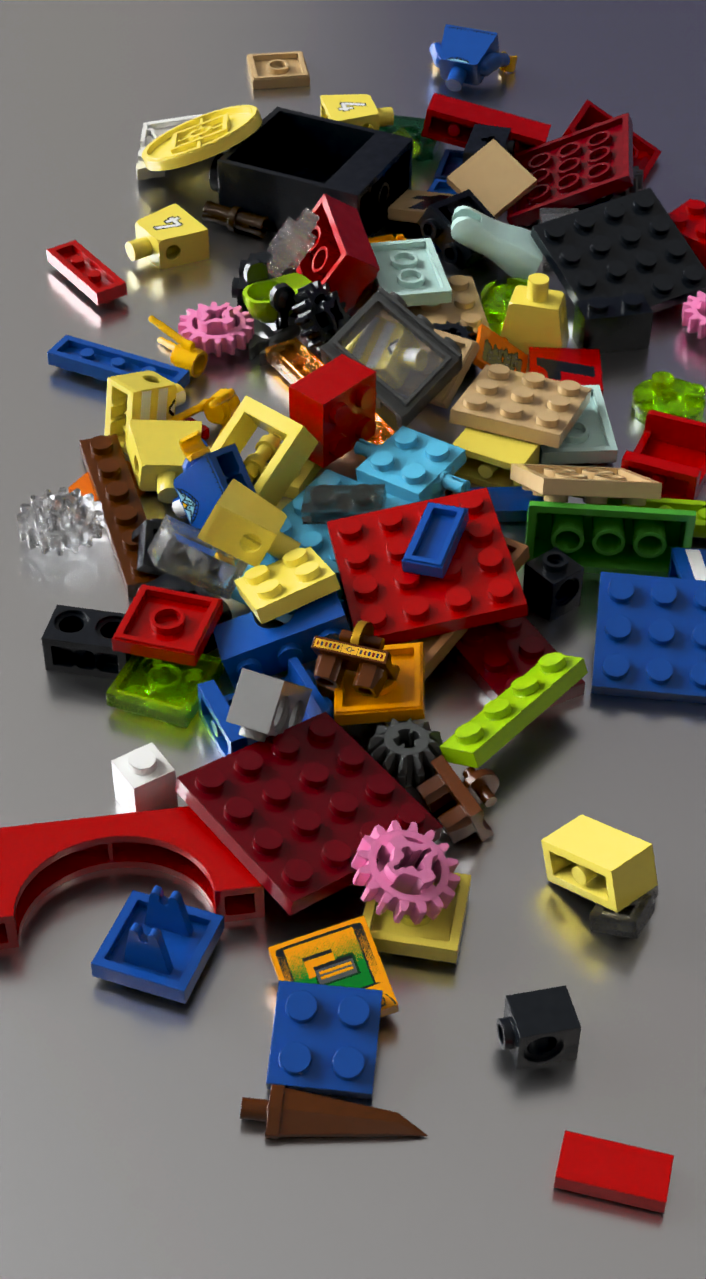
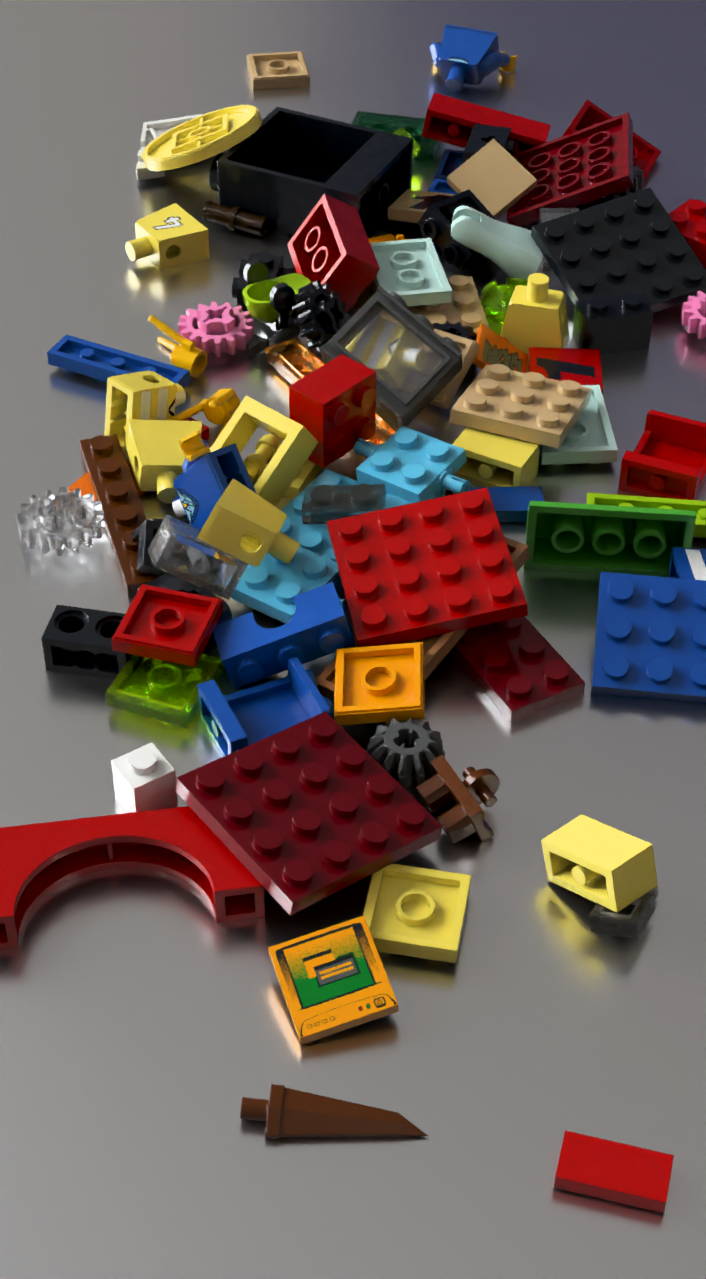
red plate [46,240,127,305] -> none
blue plate [91,885,225,1004] -> none
light grey brick [226,668,312,743] -> none
light yellow plate [234,546,341,624] -> none
clear gear [266,208,320,278] -> none
blue plate [266,980,383,1099] -> none
reddish brown hips [311,620,400,698] -> none
light yellow torso [321,94,394,130] -> none
bright pink gear [351,820,460,925] -> none
blue tile [402,502,469,579] -> none
lime plate [439,652,588,768] -> none
black brick [497,985,581,1069] -> none
tan plate [510,463,662,506] -> none
black brick [523,547,584,622] -> none
clear neon green plate [631,371,706,425] -> none

